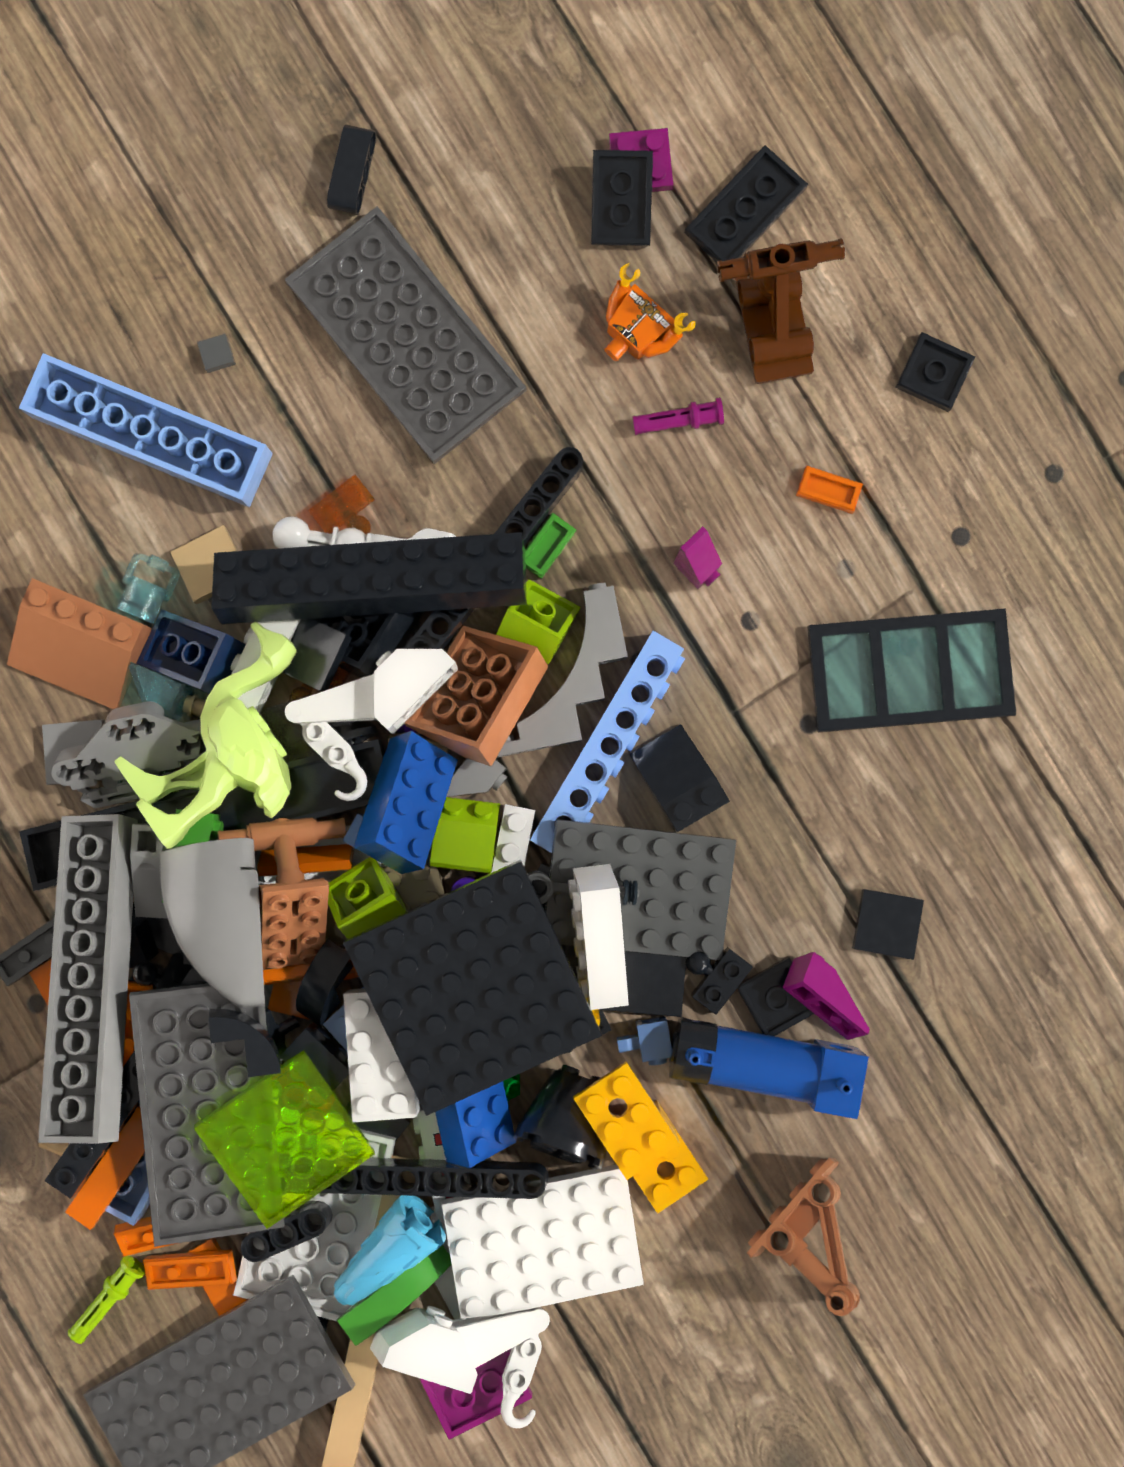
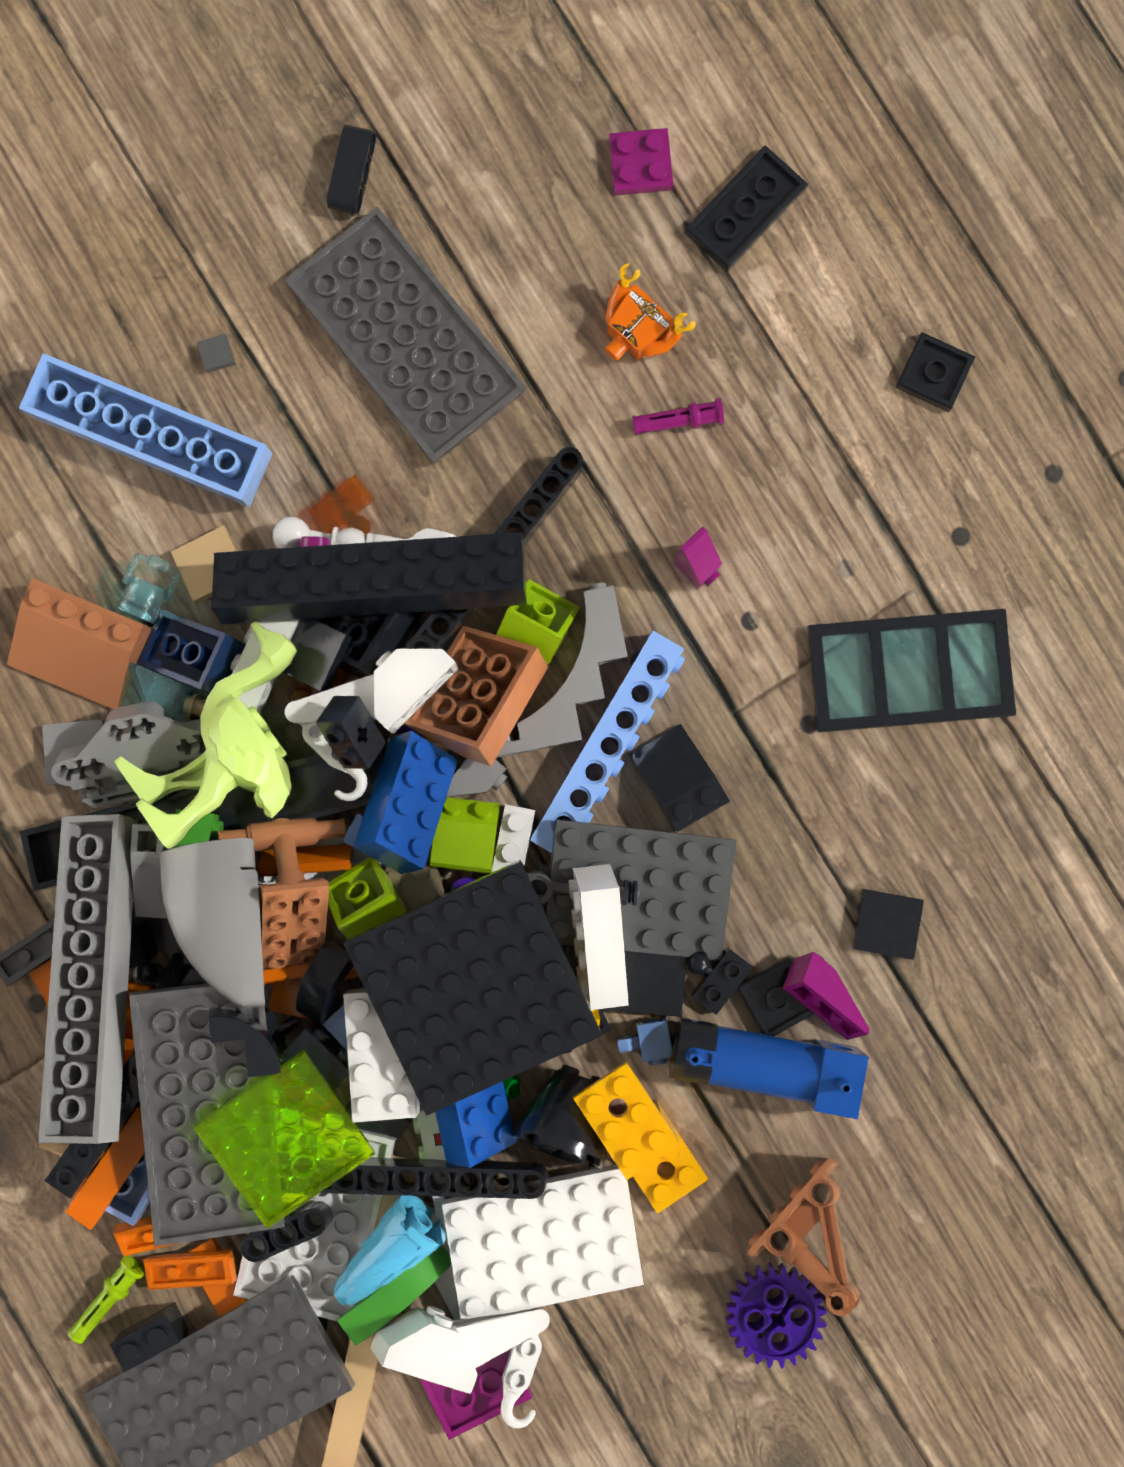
bright green tile [525,512,576,579] -> none
black tile [591,150,653,246] -> none
reddish brown plate [717,238,845,384] -> none
orange tile [796,465,863,514] -> none
none -> black brick [110,1302,189,1373]
none -> magenta tile [300,536,331,547]
none -> black brick [316,696,386,769]
none -> dark purple gear [725,1262,827,1369]

